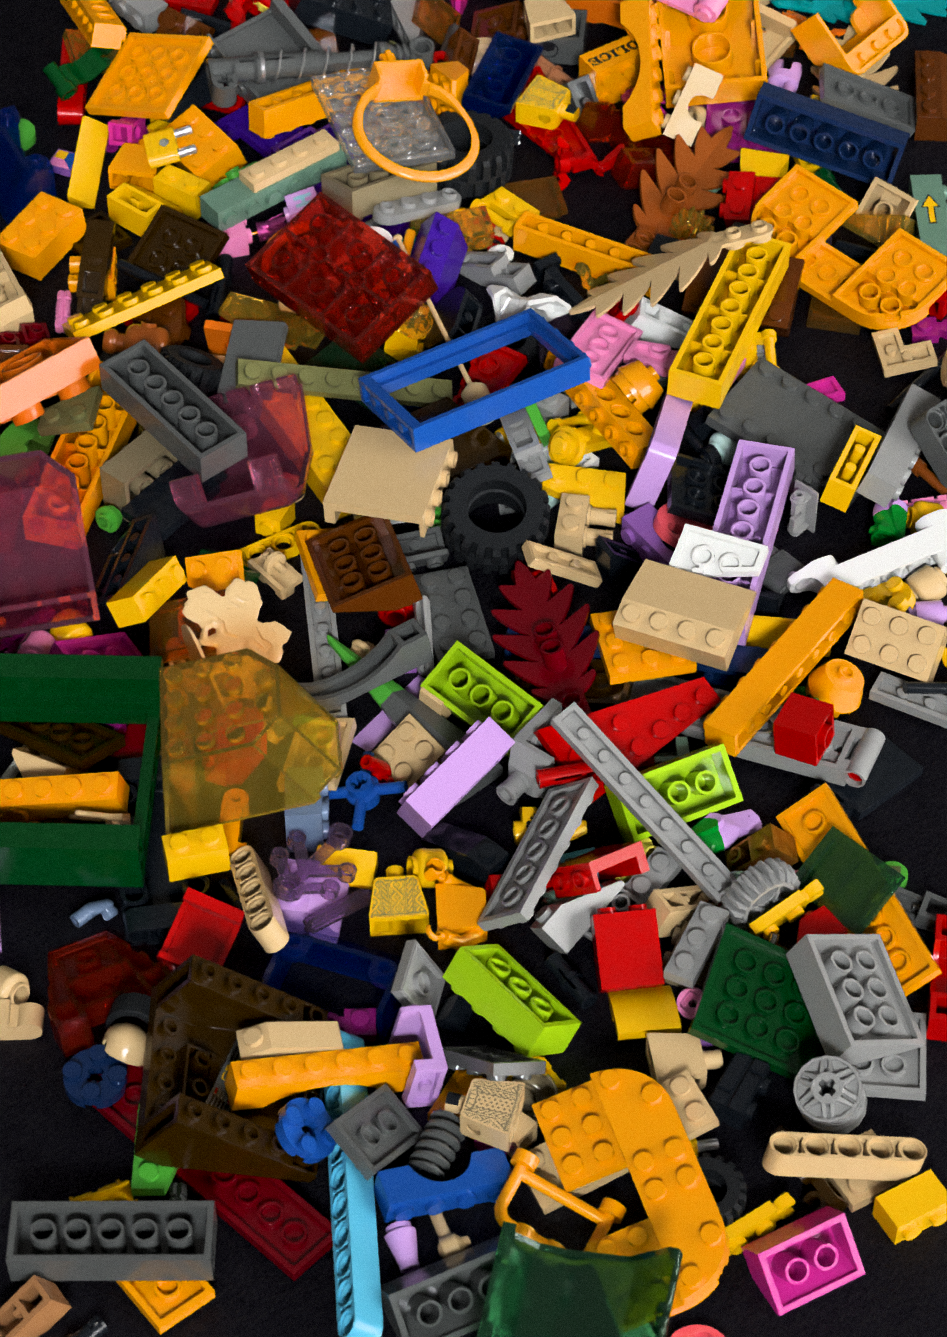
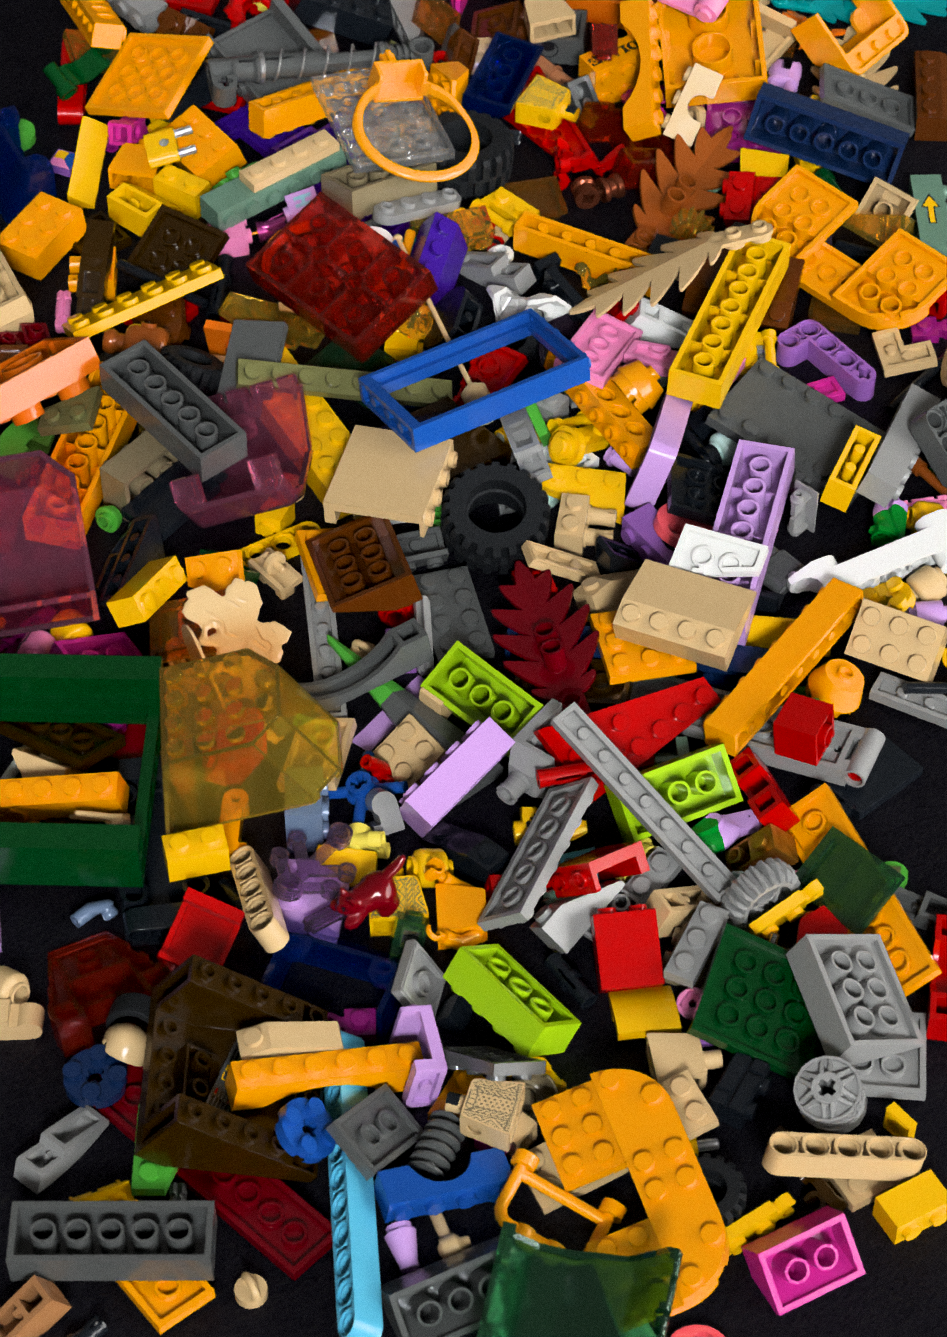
none -> light grey slope [13,1105,109,1194]
none -> tan tile [234,1271,268,1309]
none -> dark red animal [329,854,406,930]
none -> light yellow plate [338,822,391,859]
none -> light grey leg [365,788,405,835]
none -> clear green window [388,910,429,958]
none -> copper wheel [571,176,601,209]
none -> tan slope [573,569,639,622]
none -> clear red slope [590,24,618,62]
none -> copper wheel [595,172,625,203]
none -> lavender pin [603,446,639,477]
none -> red arch [730,747,800,832]
none -> medium lavender beam [776,319,877,402]
none -> yellow tile [883,1102,917,1138]

